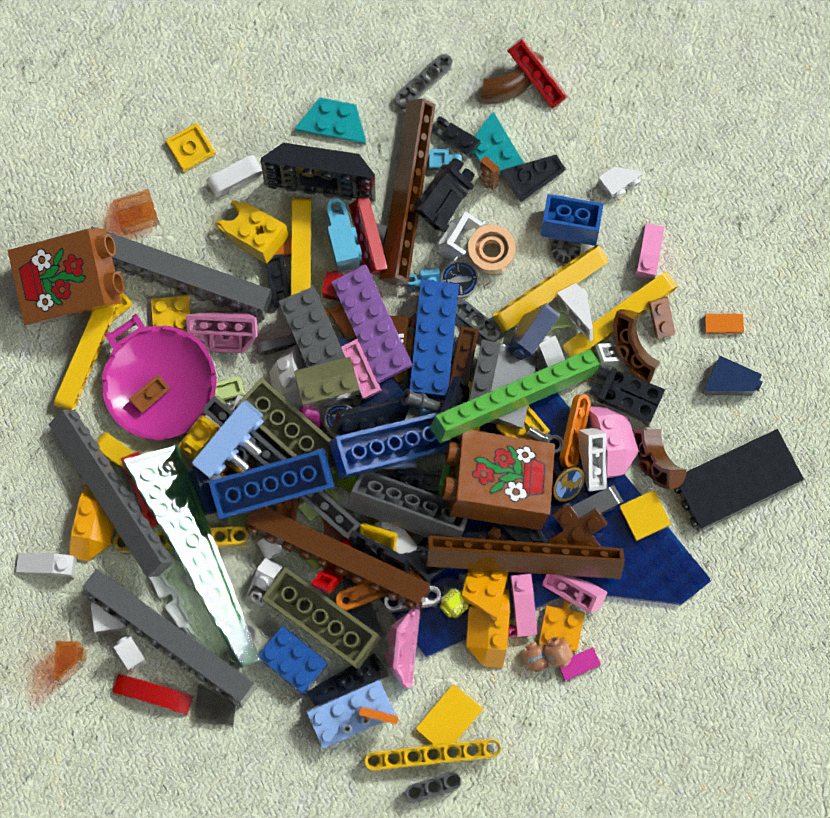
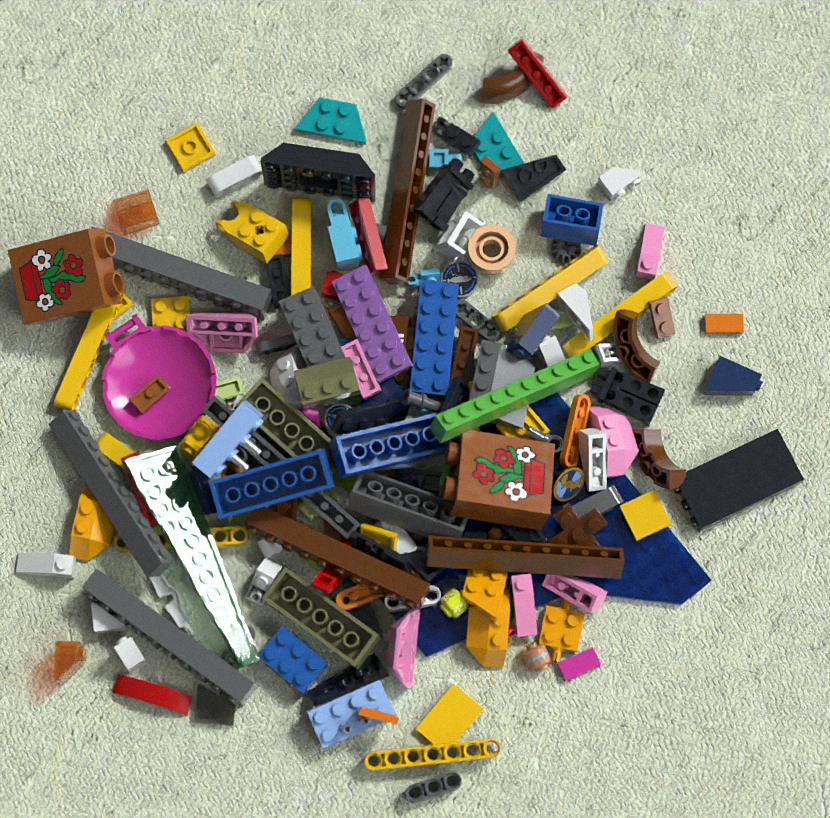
nougat head [544,637,573,668] -> none

